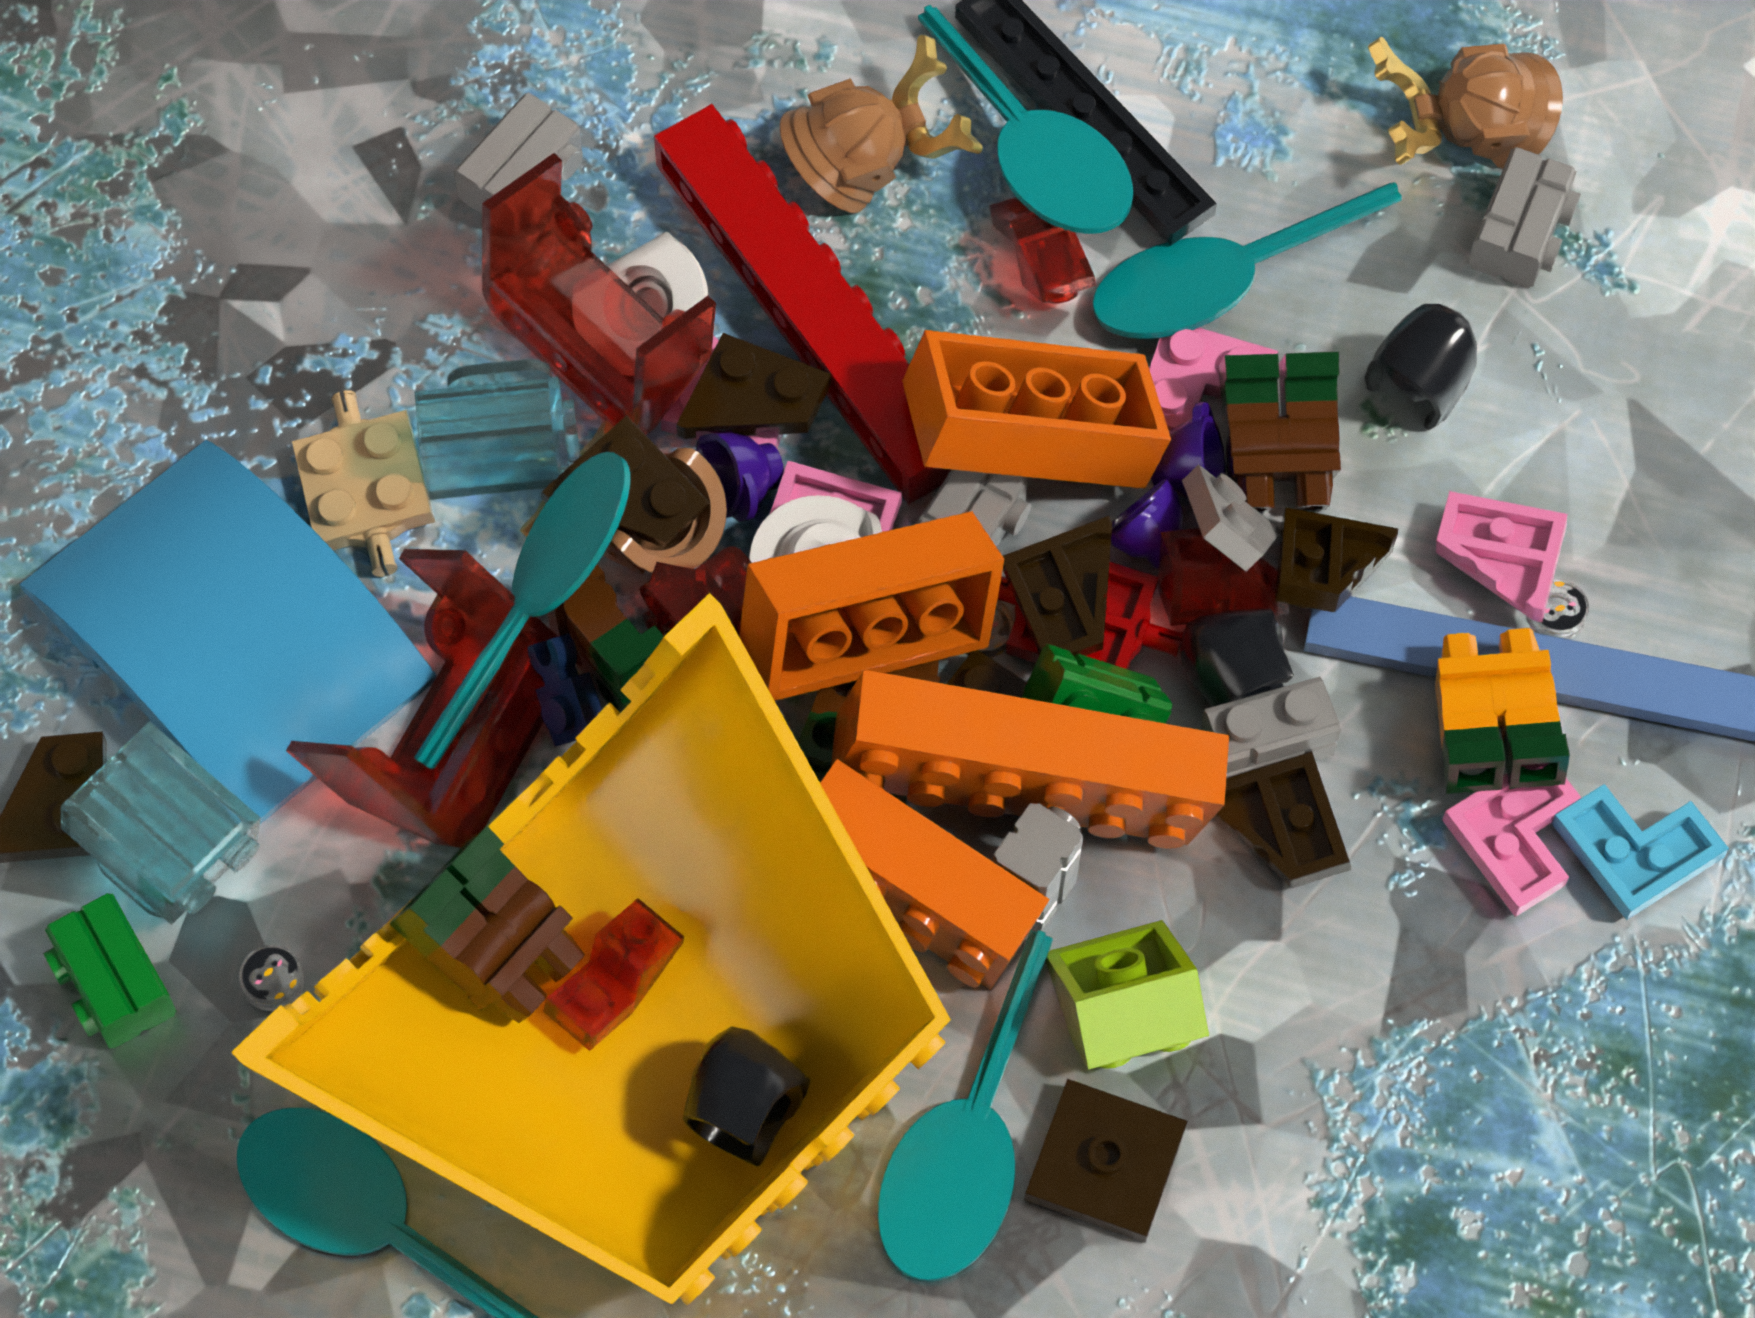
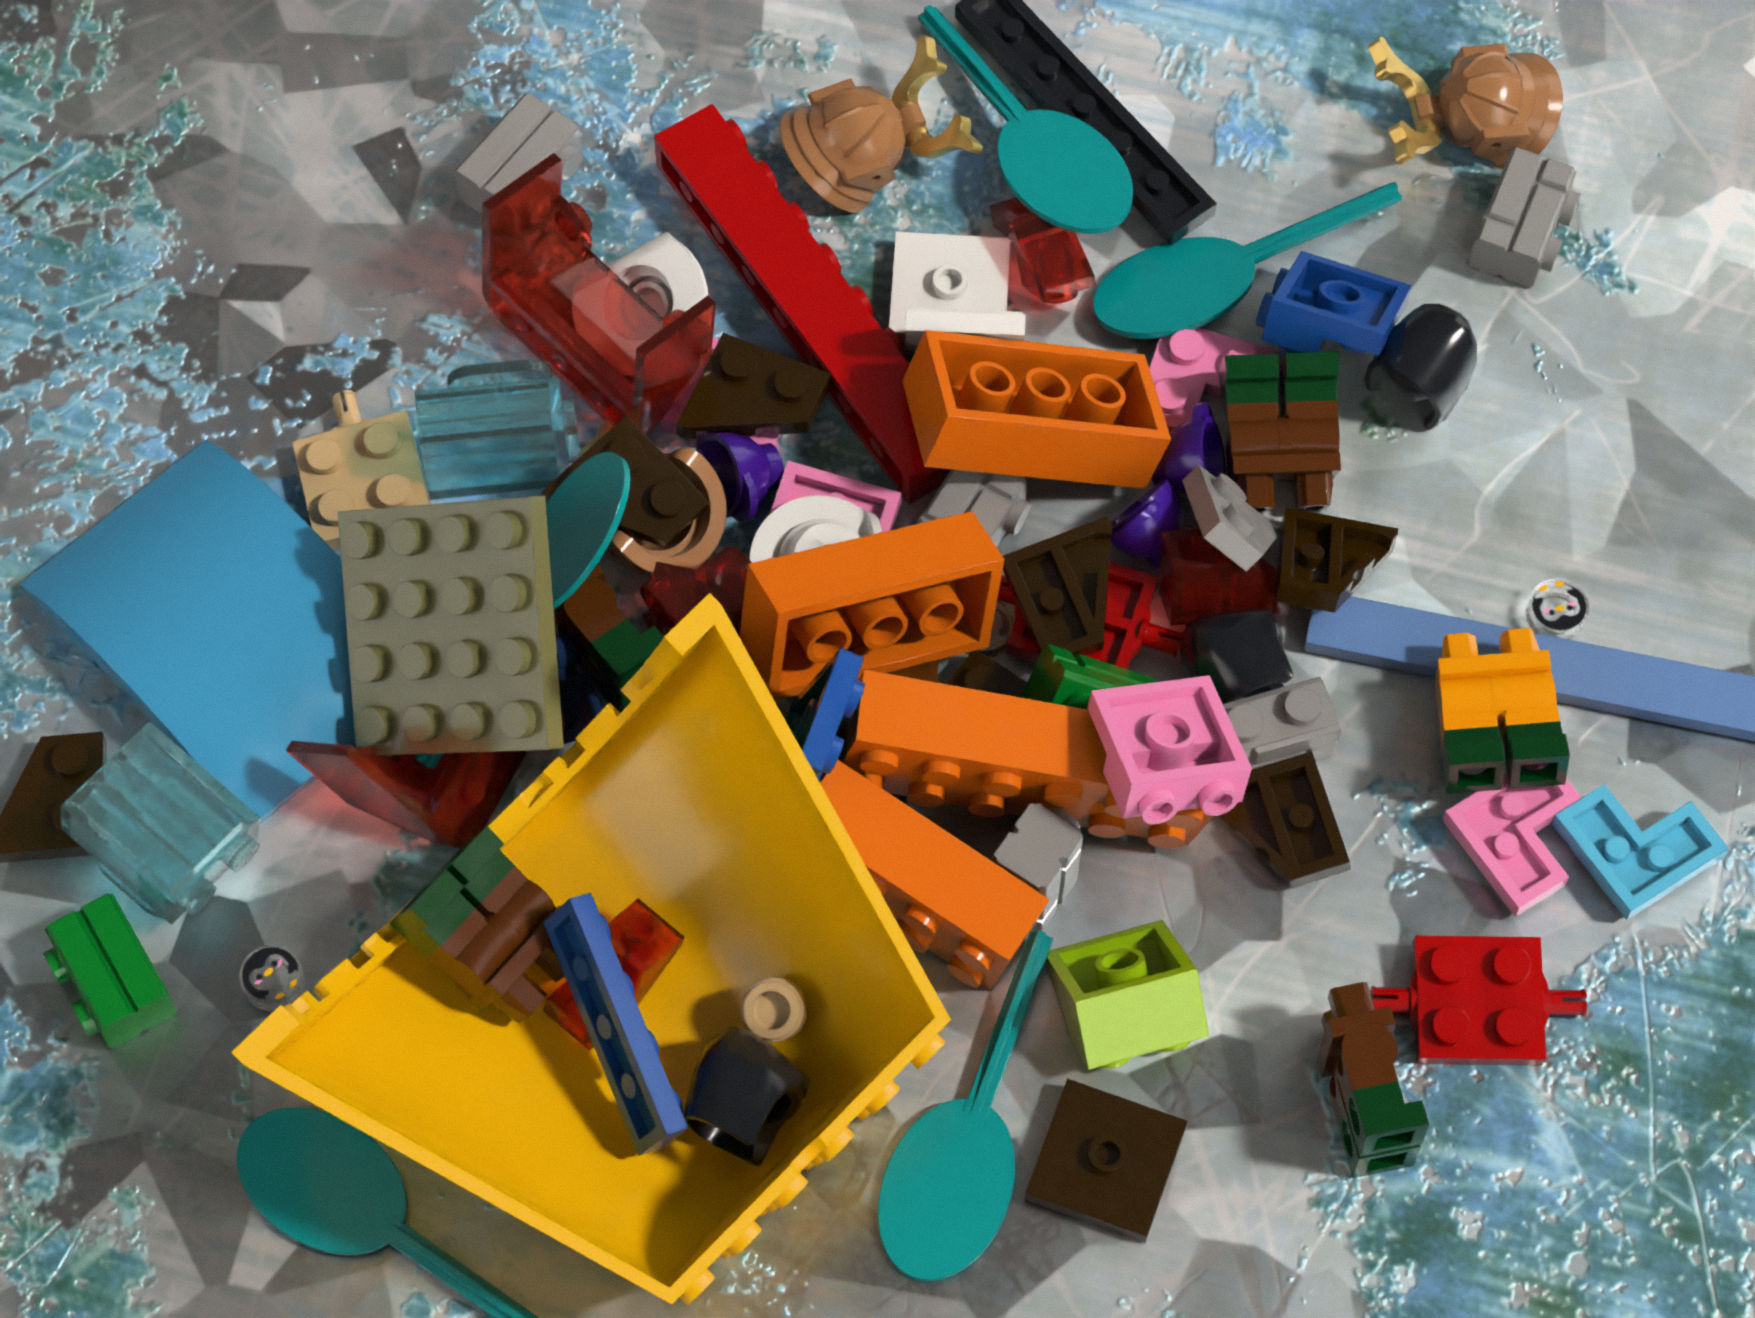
bright pink wing [1436,491,1568,622] -> none
none -> olive plate [338,496,564,756]
none -> plate [543,893,688,1156]
none -> tan tile [741,977,808,1042]
none -> blue plate [785,648,865,780]
none -> white plate [889,232,1011,343]
none -> white plate [905,307,1026,352]
none -> bright pink plate [1087,675,1252,824]
none -> blue plate [1256,251,1412,355]
none -> hips [1317,982,1429,1178]
none -> red plate [1370,935,1587,1066]

